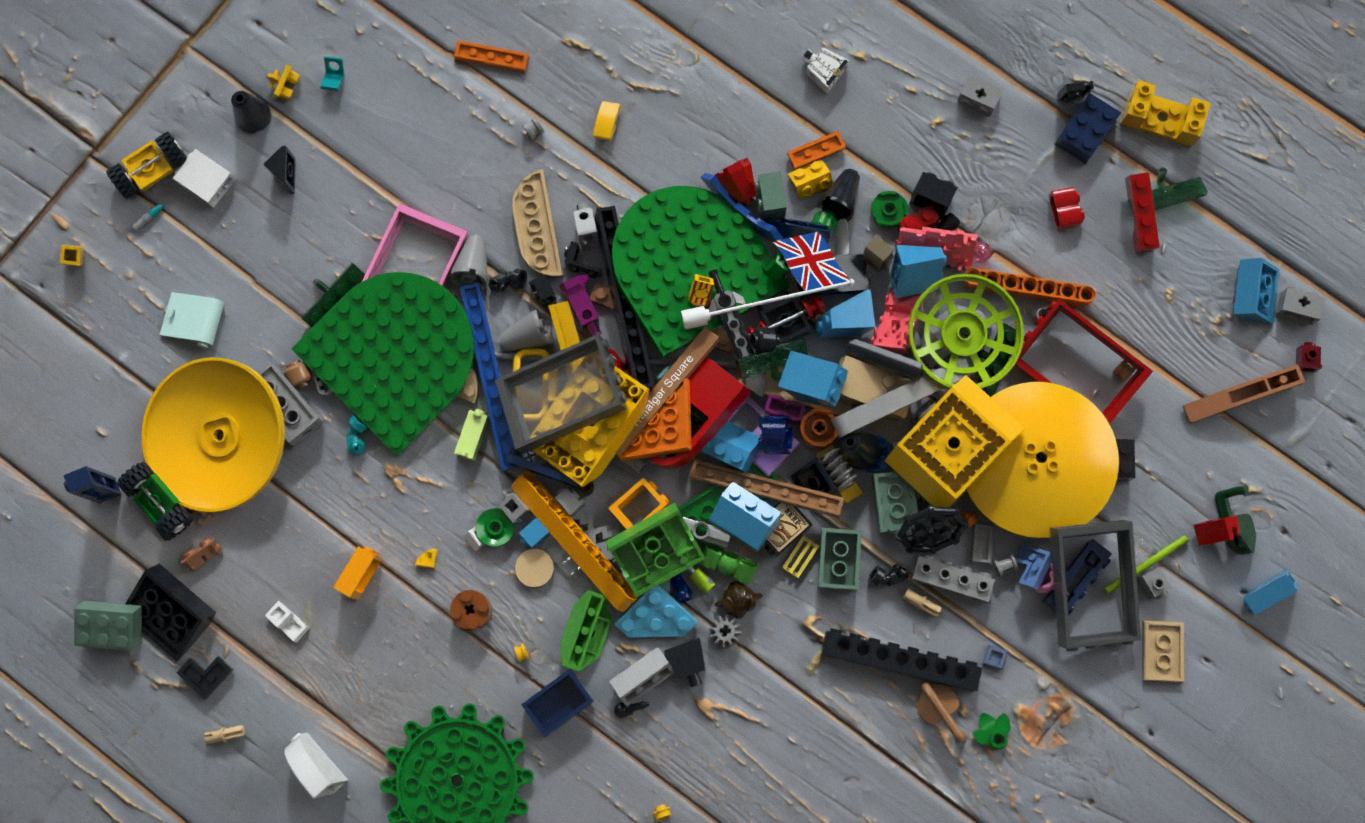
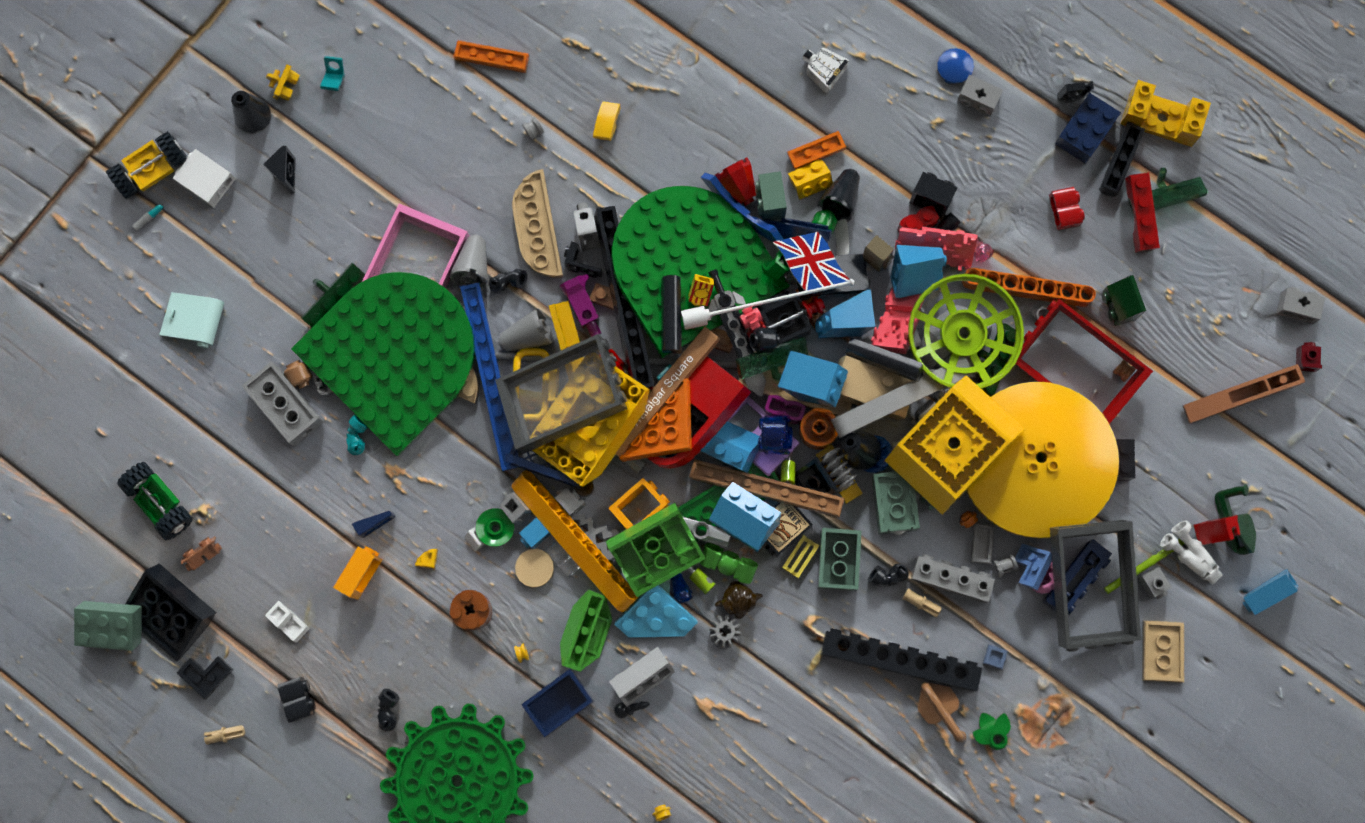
yellow brick [60,244,84,266] -> none
dark blue brick [63,466,121,503] -> none
yellow dish [141,357,285,512] -> none
white brick [284,733,348,798] -> none
yellowish green brick [454,409,490,462] -> none
black brick [529,274,557,306] -> none
black torso [664,638,706,688] -> none
green plate [870,191,908,228] -> none
black plate [895,504,969,555] -> none
dark azure slope [1233,258,1279,324] -> none
none -> black brick [277,677,316,723]
none -> dark blue slope [352,511,395,538]
none -> black arm [377,688,400,731]
none -> black brick [661,275,682,354]
none -> coral gear [739,306,763,331]
none -> lime piece [780,453,796,485]
none -> blue dish [937,48,974,84]
none -> black brick [1099,121,1145,197]
none -> dark green slope [1102,275,1146,326]
none -> white piece [1160,521,1223,585]

